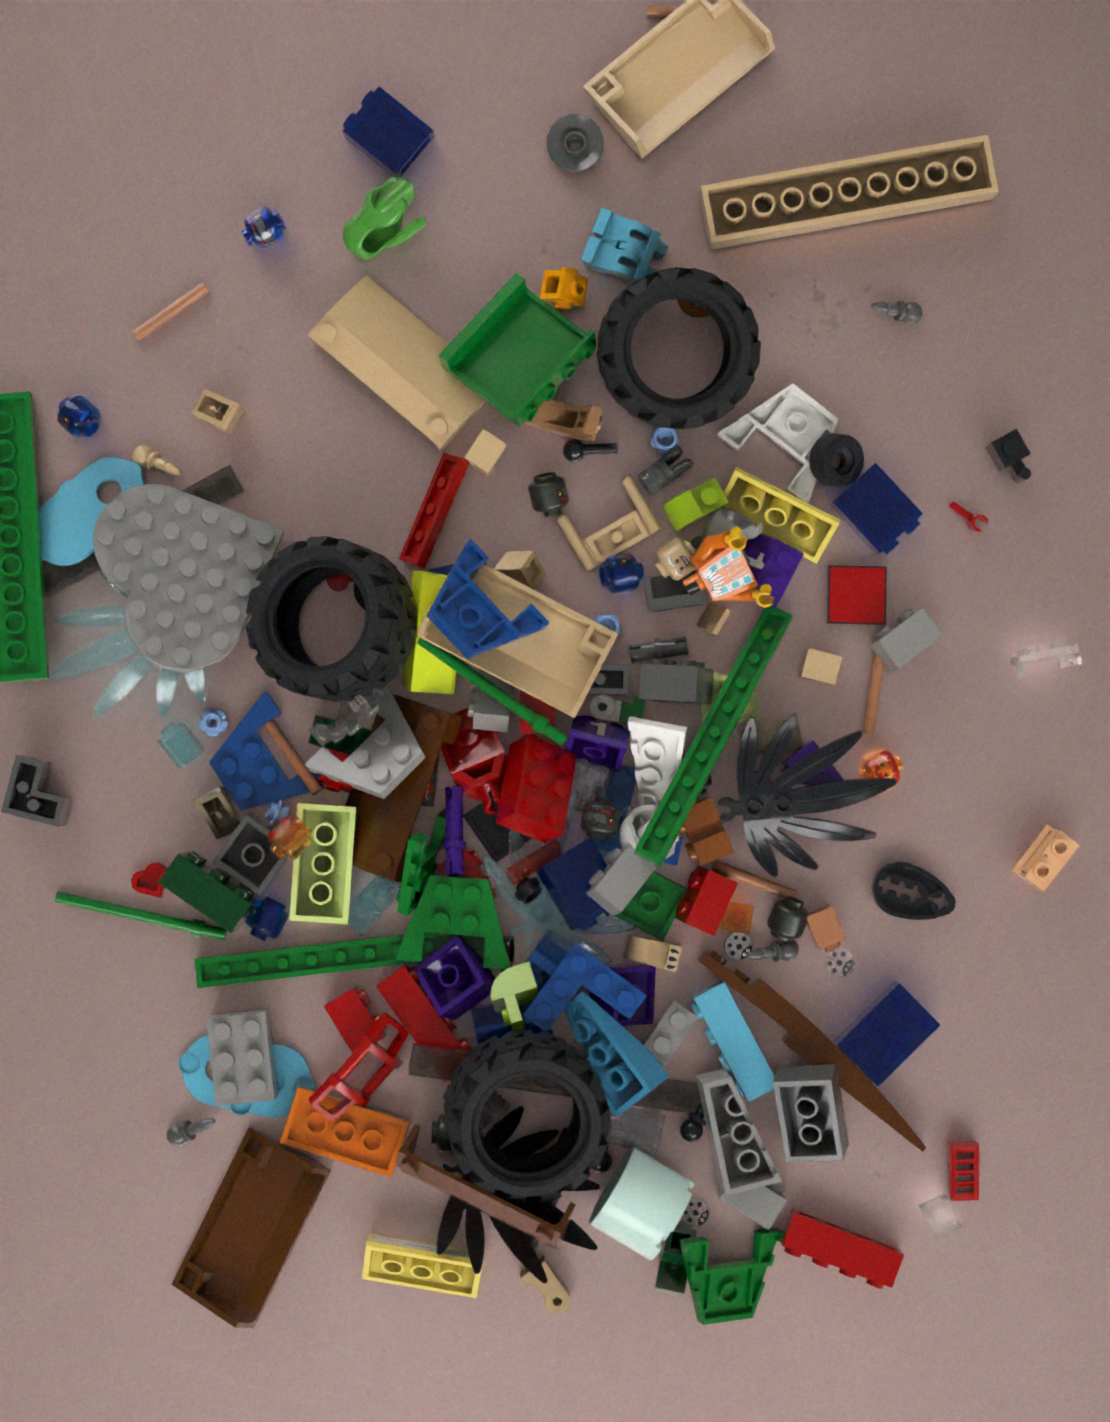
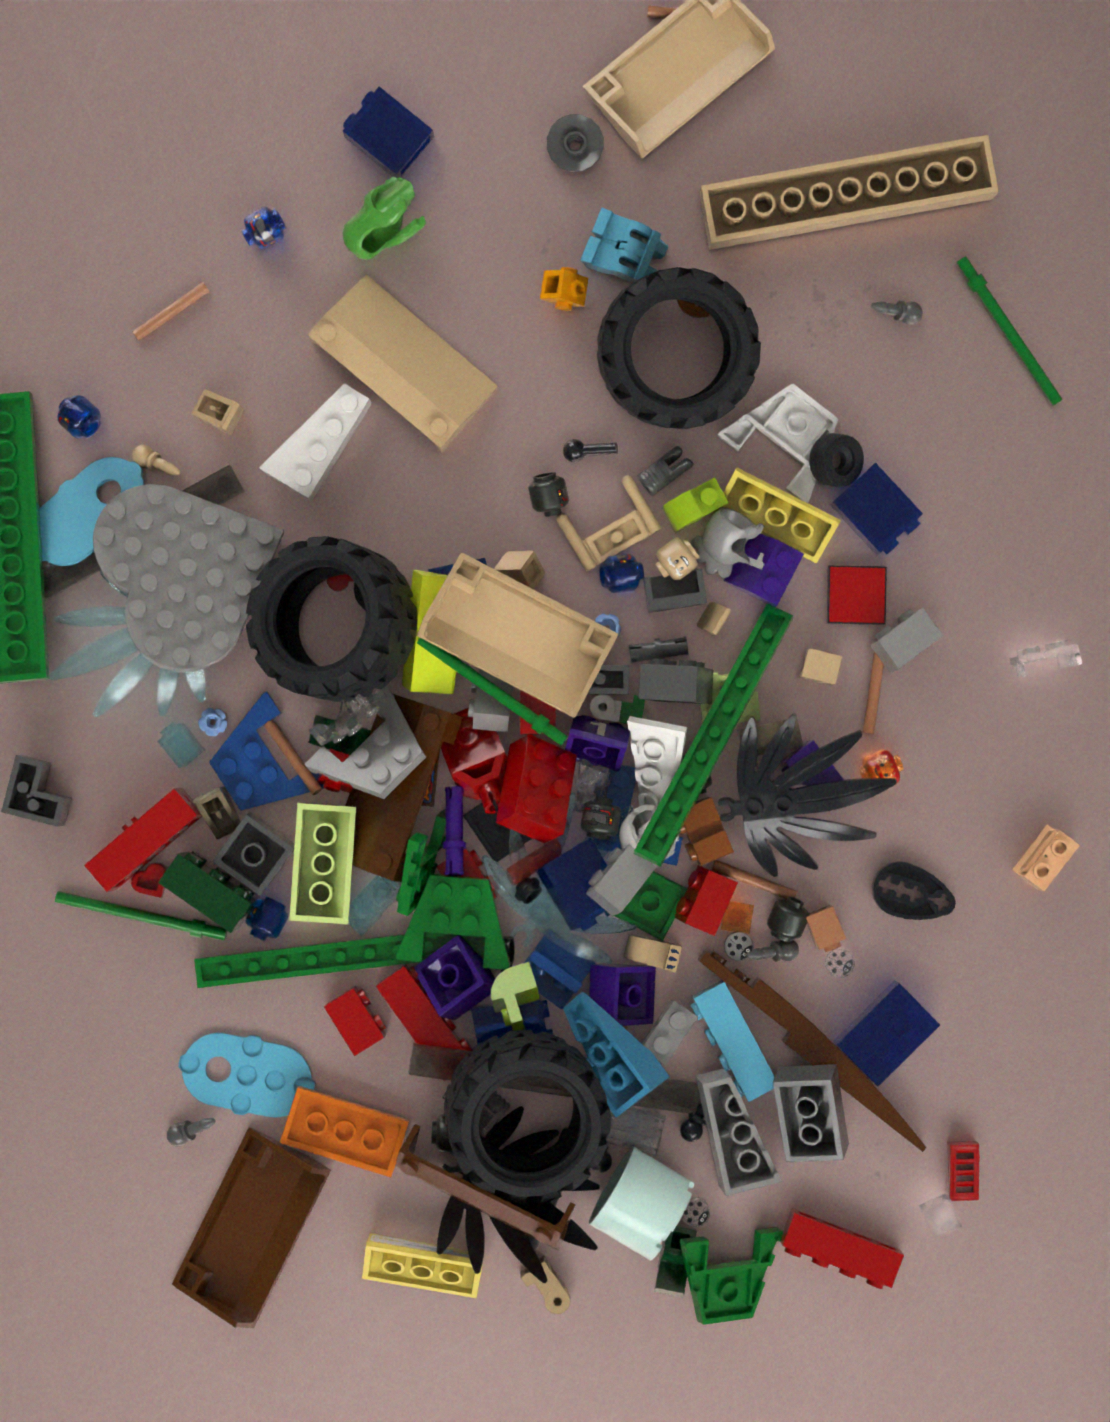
light grey brick [206,1009,278,1106] -> none
light blue plate [265,800,290,827] -> none
clear orange head [268,816,312,860] -> none
red bar [308,1013,409,1120] -> none
red plate [399,453,469,569] -> none
blue wing [426,539,550,659] -> none
green panel [439,273,597,428] -> none
tan panel [464,429,506,477] -> none
blue plate [523,943,647,1032] -> none
medium nougat arch [524,399,603,441] -> none
light blue plate [651,426,679,454] -> none
torso [682,527,774,607] -> none
light grey slope [717,1183,788,1230] -> none
red hand [949,501,988,532] -> none
black brick [985,428,1031,483] -> none
none -> red brick [84,788,202,892]
none -> white wedge [259,383,372,502]
none -> green bar [956,256,1063,406]

